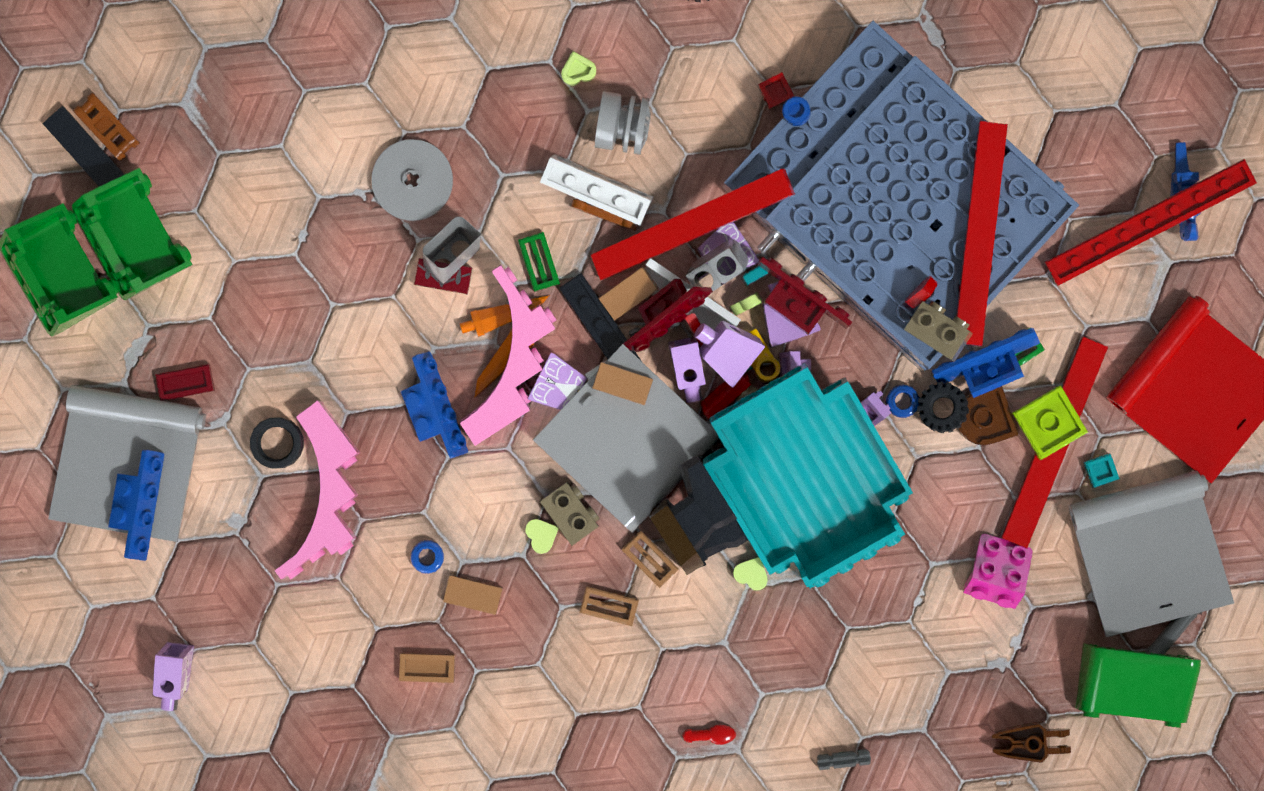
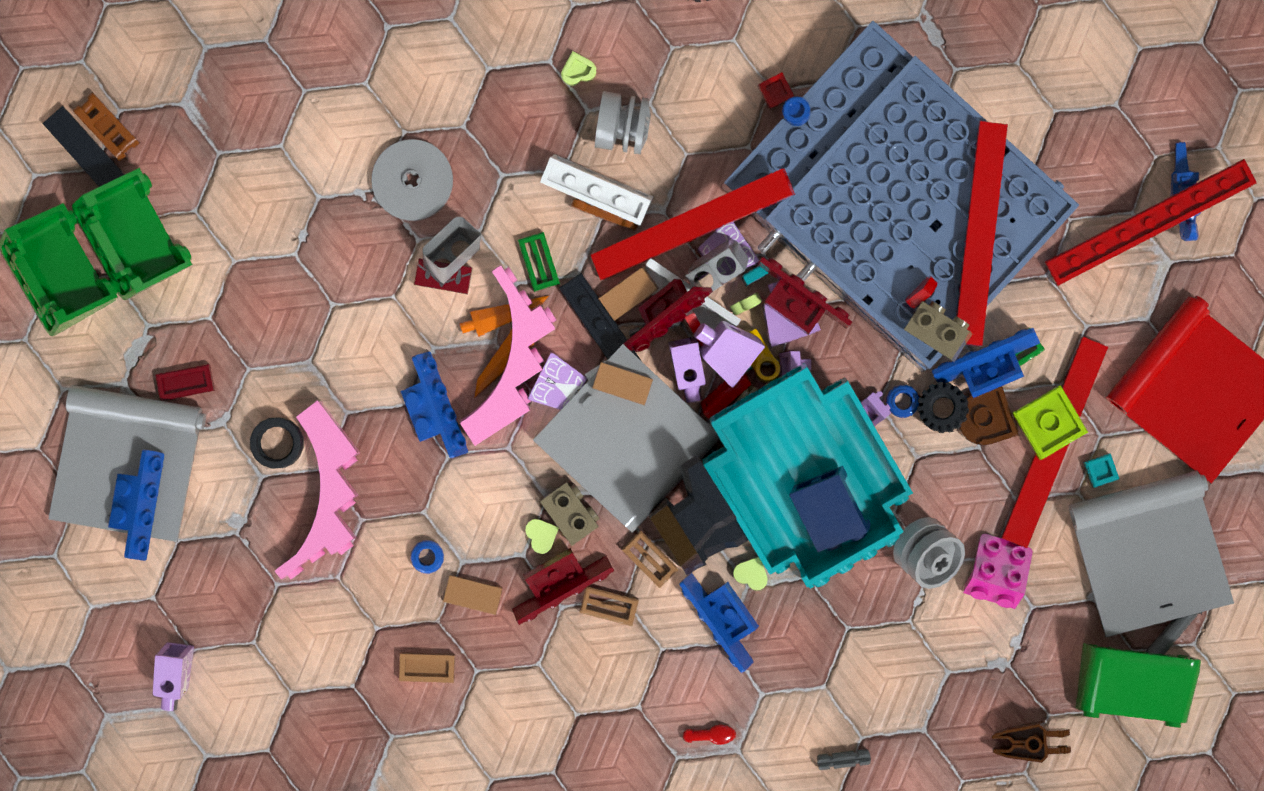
none -> dark red bracket [512,548,614,625]
none -> blue bracket [679,573,759,673]
none -> dark blue panel [789,466,871,552]
none -> light grey wheel [893,517,965,589]

